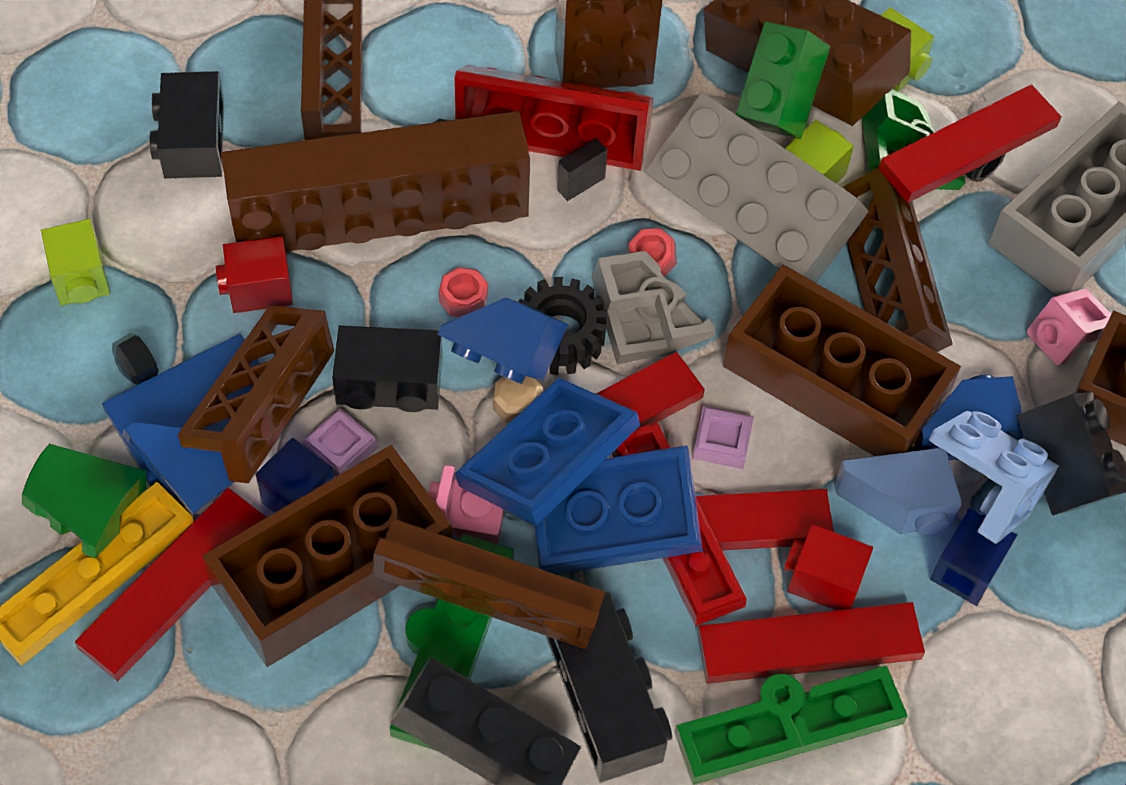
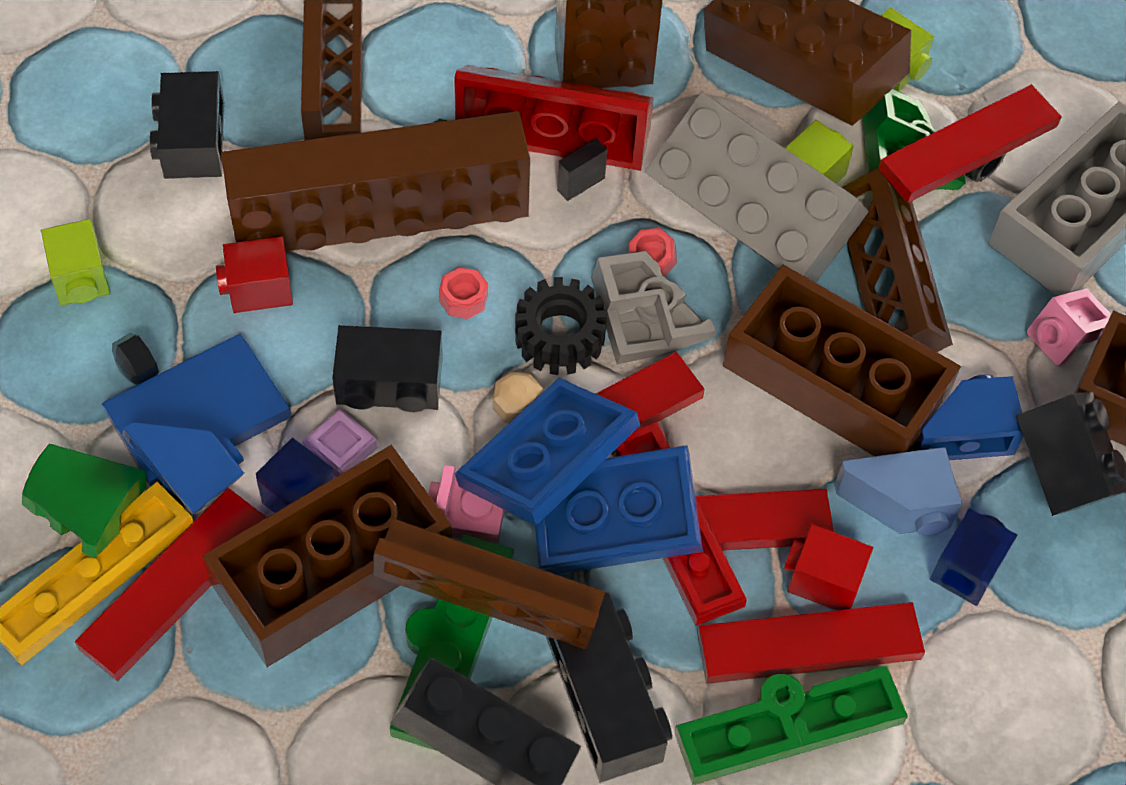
reddish brown fence [178,305,335,484] -> none
blue slope [437,297,568,384] -> none
lavender tile [692,406,754,469] -> none
green brick [736,22,831,139] -> none
light blue bracket [929,411,1059,544] -> none

